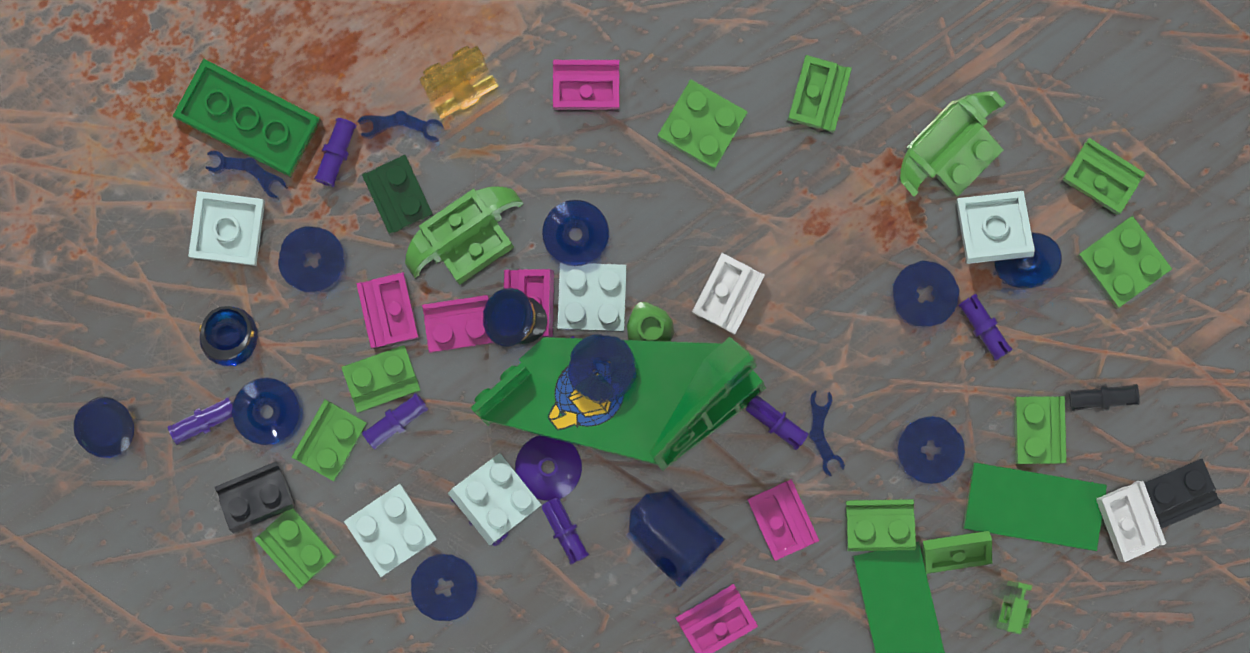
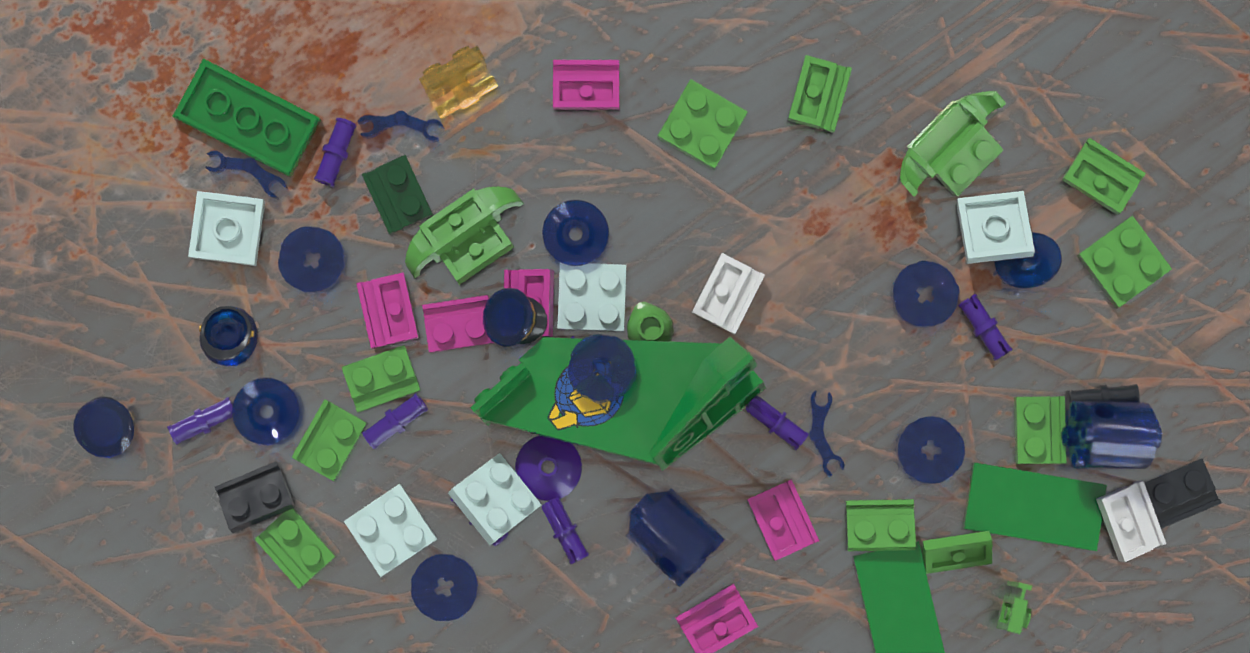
none -> clear blue cylinder [1061,401,1162,469]

